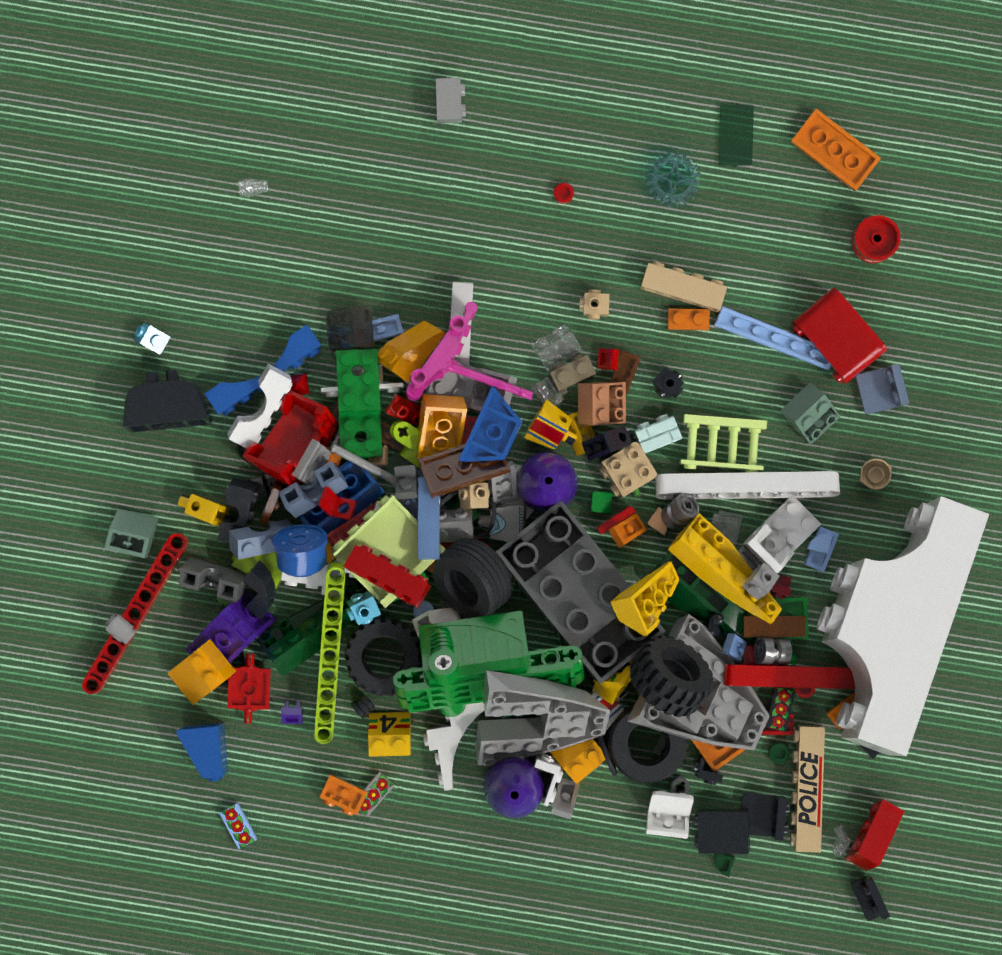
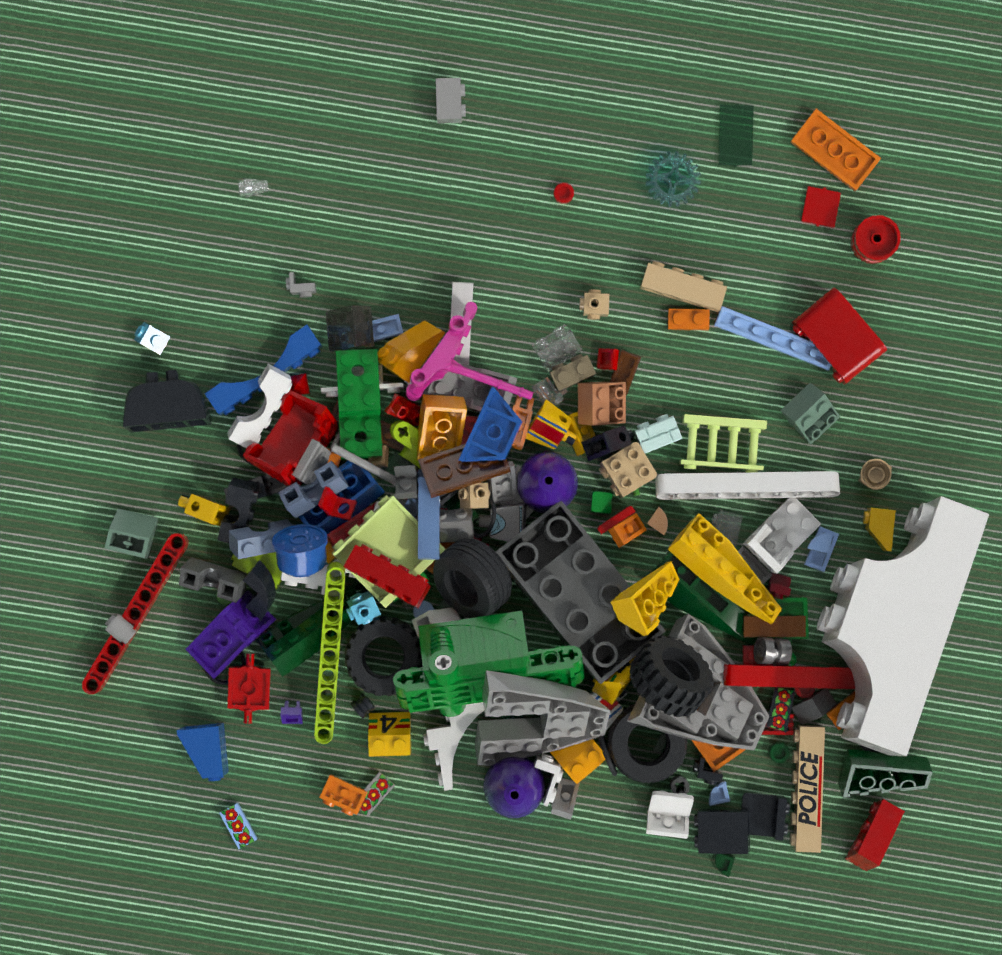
light orange slope [167,639,236,705] -> none
reddish brown plate [260,480,283,525] -> none
black brick [651,367,684,399] -> none
flat silver wheel [661,493,699,530] -> none
black arm [708,613,724,639] -> none
medium blue bracket [722,633,747,662] -> none
light grey brick [742,563,779,600] -> none
clear arm [832,824,850,856] -> none
black bracket [850,875,890,921] -> none
sand blue bracket [855,364,909,415] -> none
none -> light grey bracket [286,272,317,298]
none -> orange hinge [512,395,534,450]
none -> light blue tile [709,781,730,806]
none -> dark grey slope [792,688,837,725]
none -> red piece [801,186,841,228]
none -> dark green wedge [838,749,933,798]
none -> yellow slope [863,508,896,551]

